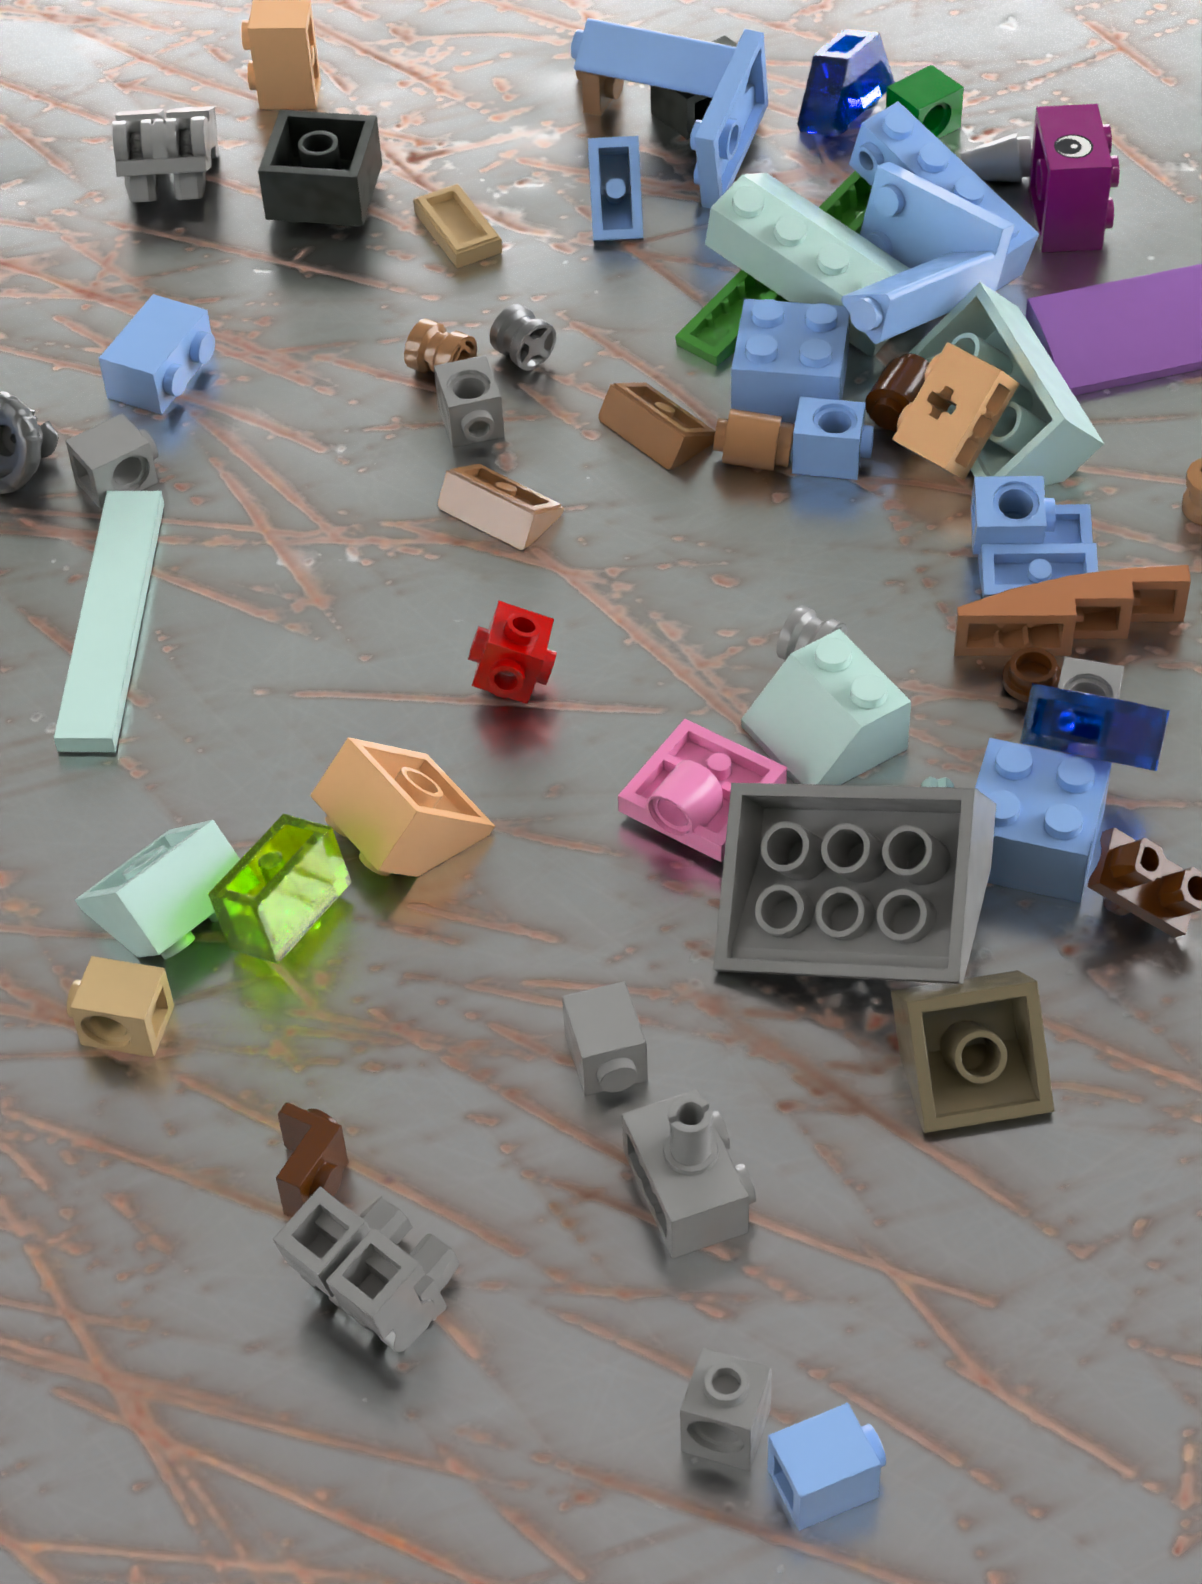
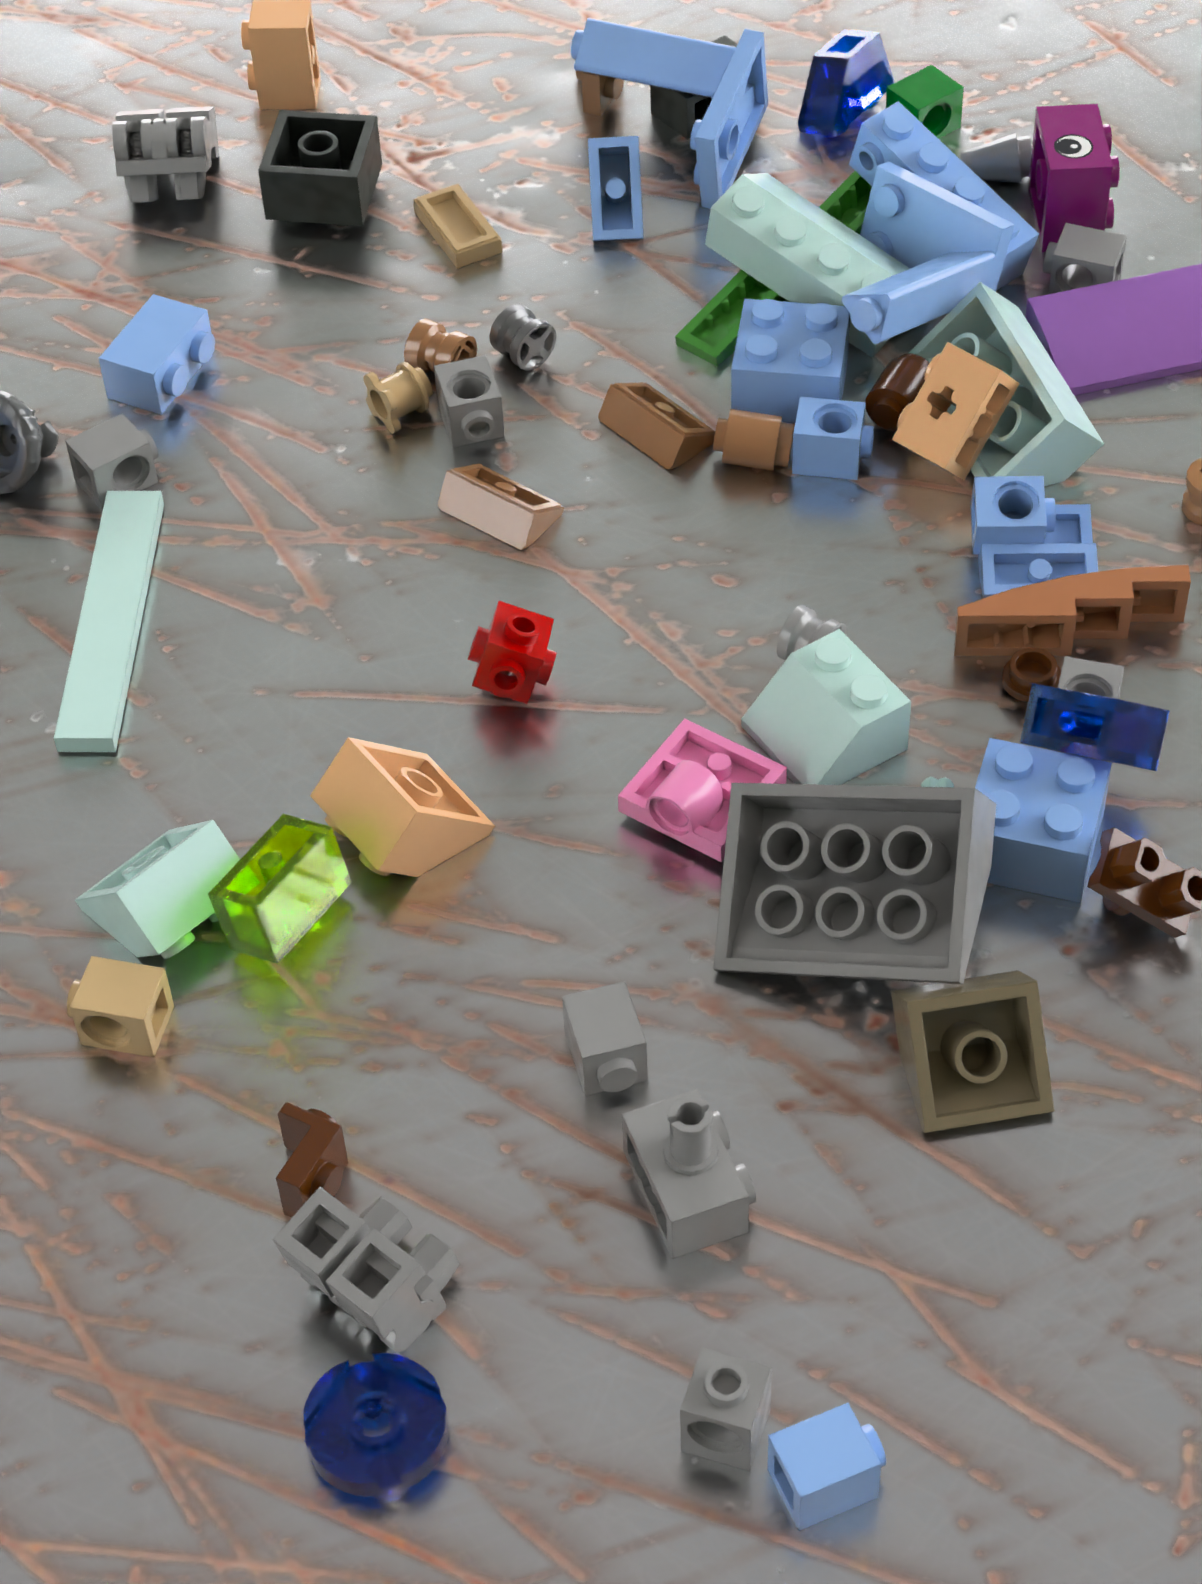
none -> clear blue plate [303,1353,449,1502]
none -> tan brick [363,362,433,434]
none -> light grey brick [1043,223,1127,294]

